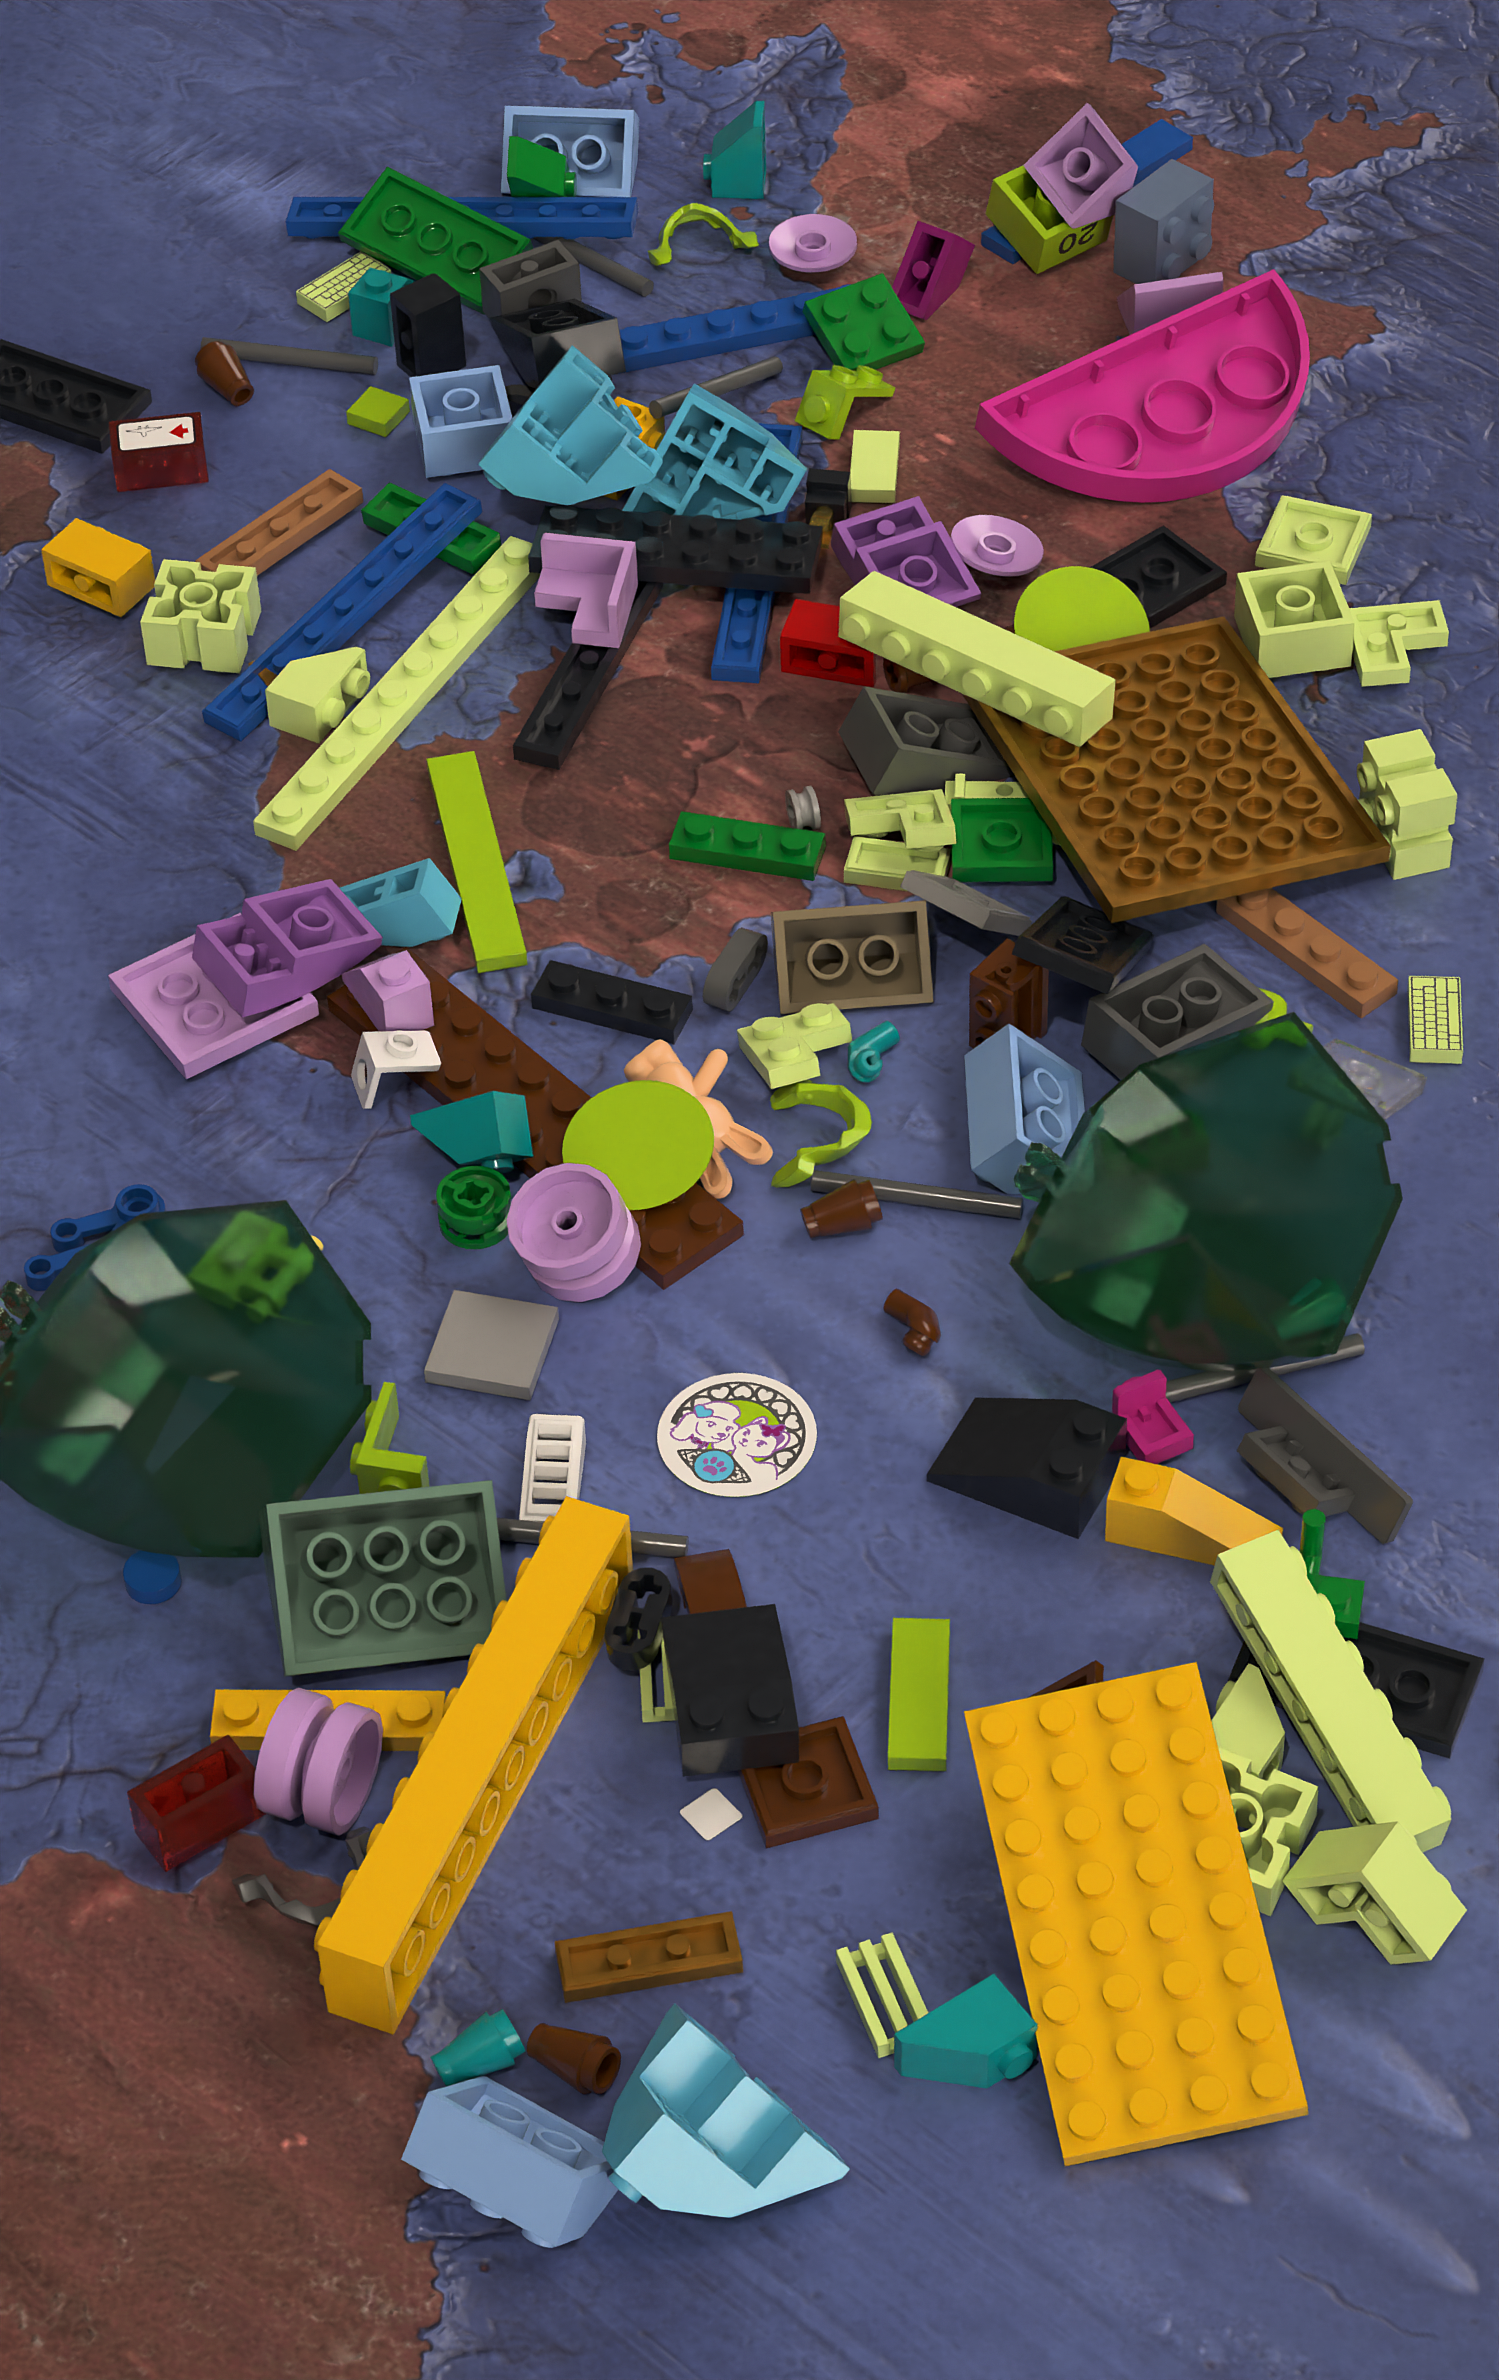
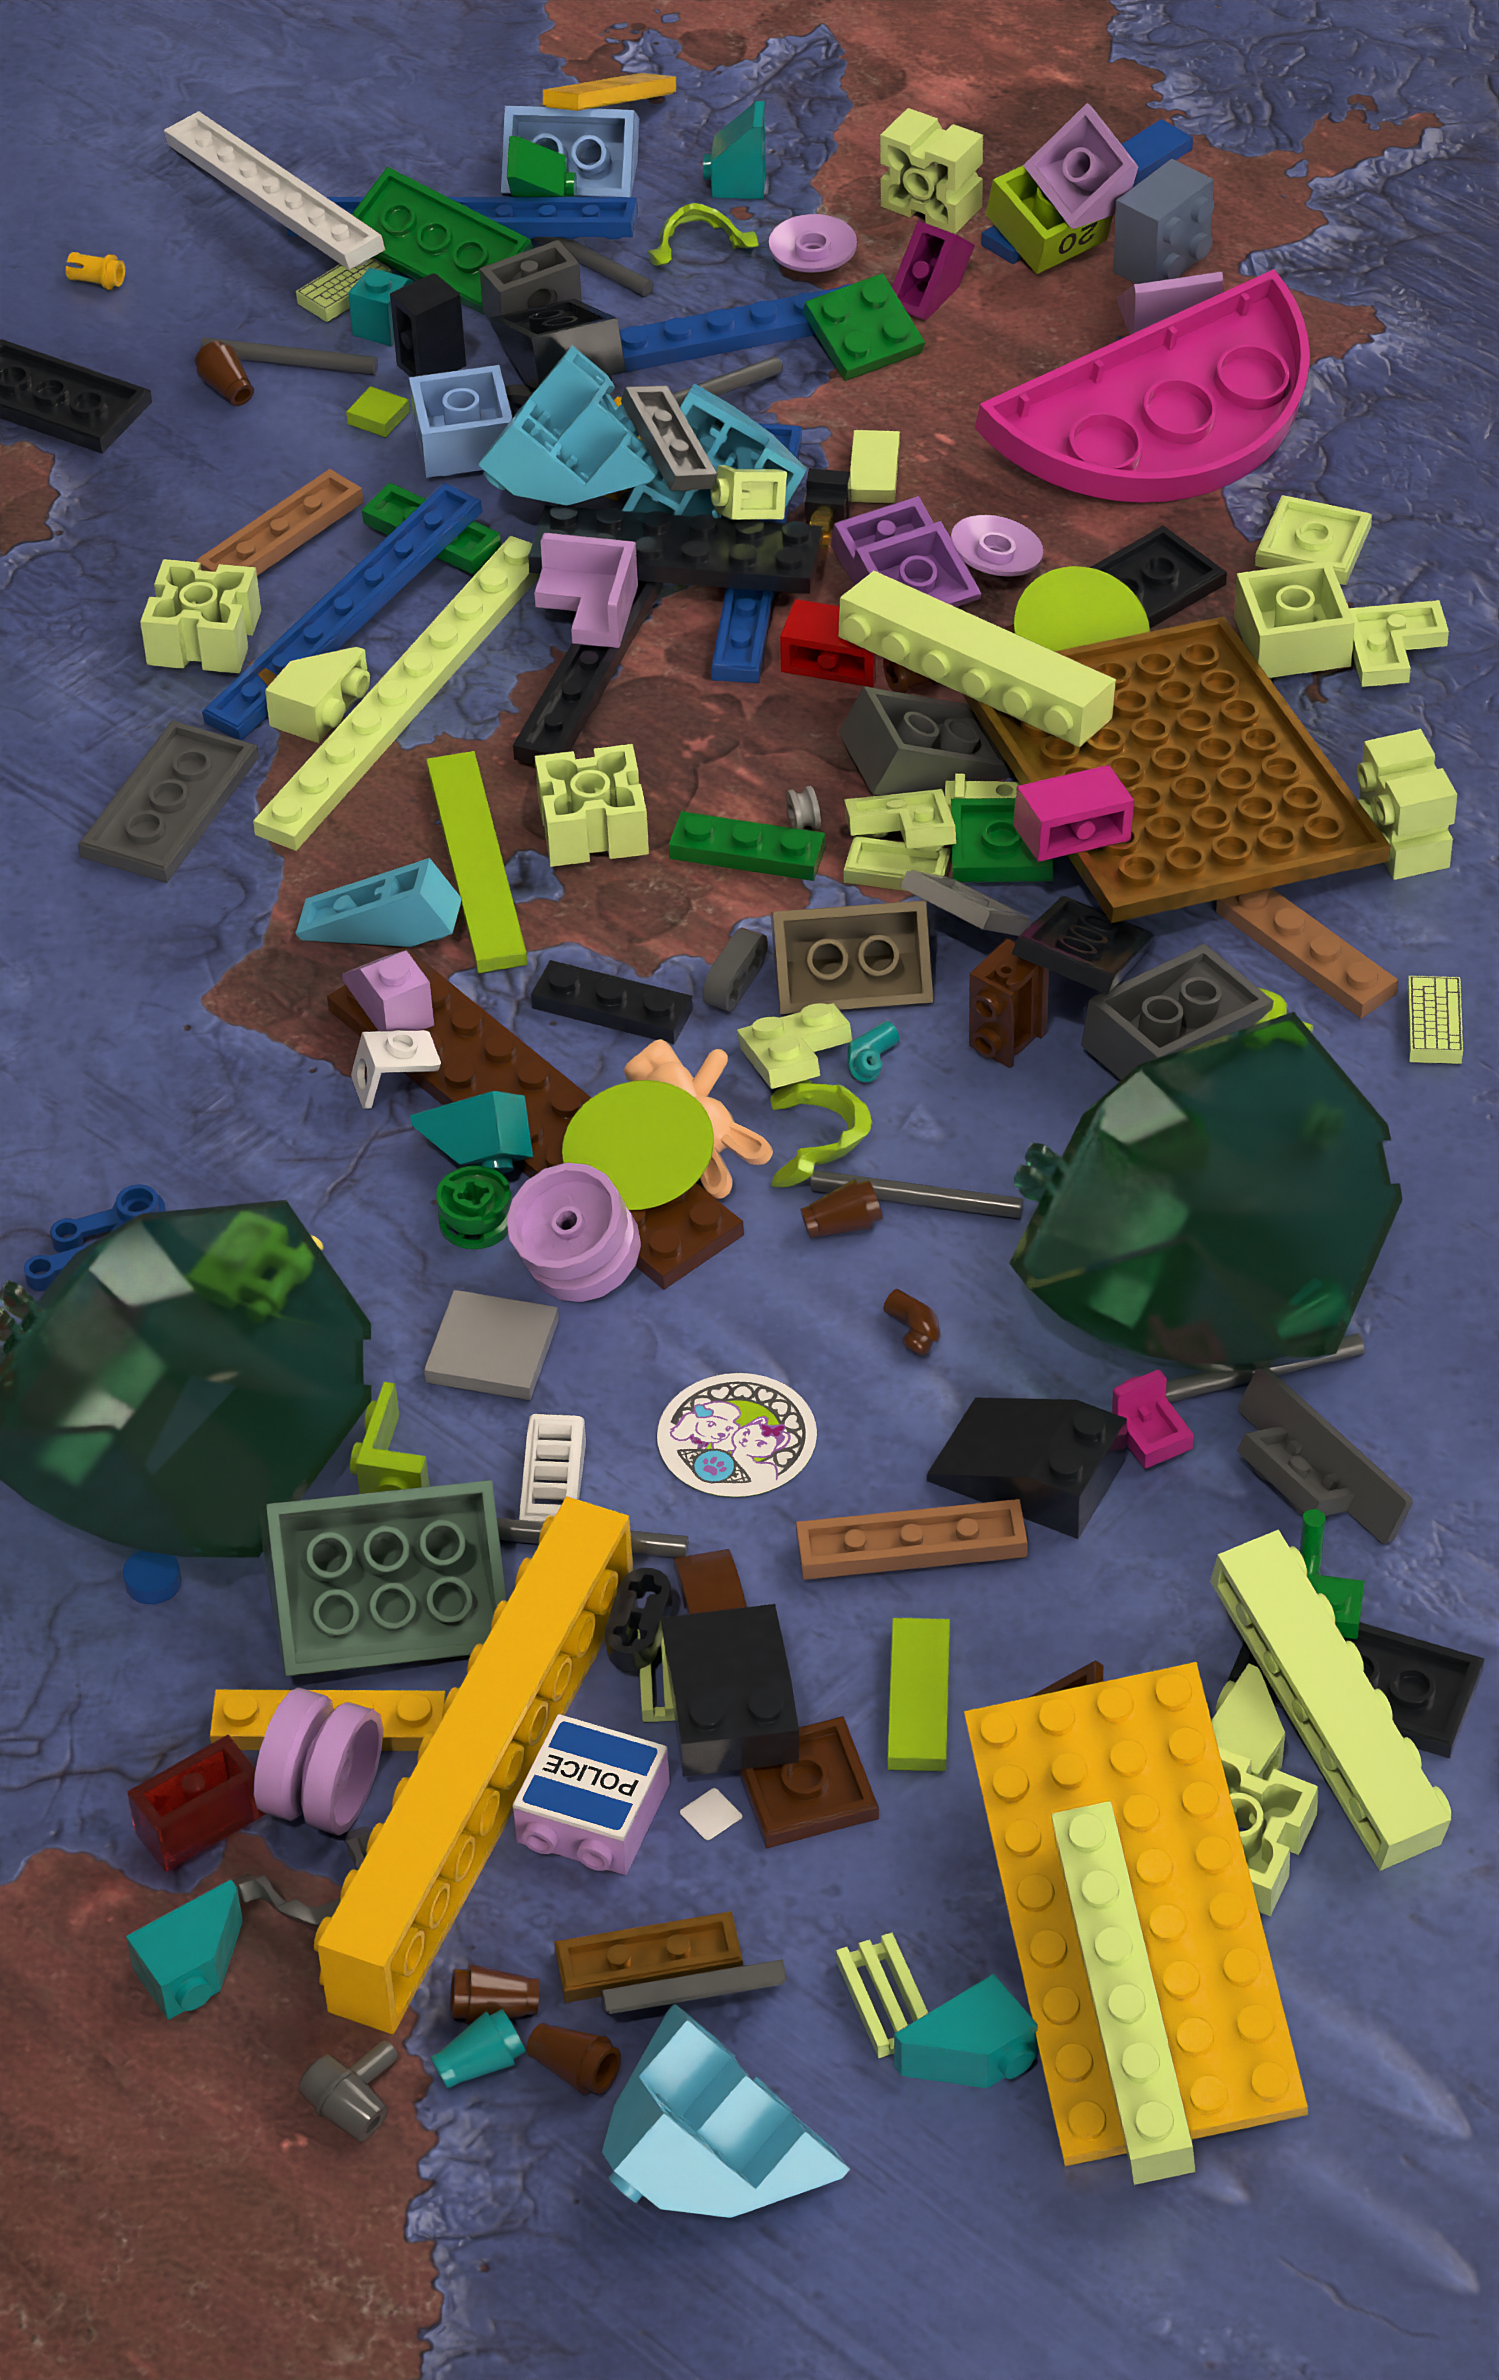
yellow brick [41,518,155,617] -> none
lavender plate [108,913,319,1079] -> none
clear red brick [109,412,209,492] -> none
medium lavender slope [192,879,383,1018] -> none
light blue slope [401,2076,619,2248] -> none
lime bracket [795,365,895,440] -> none
light blue slope [964,1024,1091,1195] -> none
yellow slope [1105,1457,1283,1566] -> none
yellowish green brick [1282,1821,1467,1965] -> none
clear tile [1288,1038,1427,1123] -> none
none -> yellow pin [66,252,126,290]
none -> dark grey tile [78,720,259,883]
none -> teal slope [126,1879,243,2020]
none -> white plate [163,111,385,270]
none -> dark grey piece [298,2041,398,2141]
none -> reddish brown cone [450,1963,539,2025]
none -> piece [513,1714,670,1875]
none -> yellowish green brick [535,744,649,867]
none -> yellow tile [543,73,676,111]
none -> dark grey tile [600,1959,787,2014]
none -> dark grey plate [621,385,718,491]
none -> yellowish green bracket [710,465,787,519]
none -> medium nougat plate [796,1499,1028,1580]
none -> yellowish green brick [880,108,983,234]
none -> dark pink brick [1013,765,1134,862]
none -> yellowish green brick [1051,1801,1196,2185]

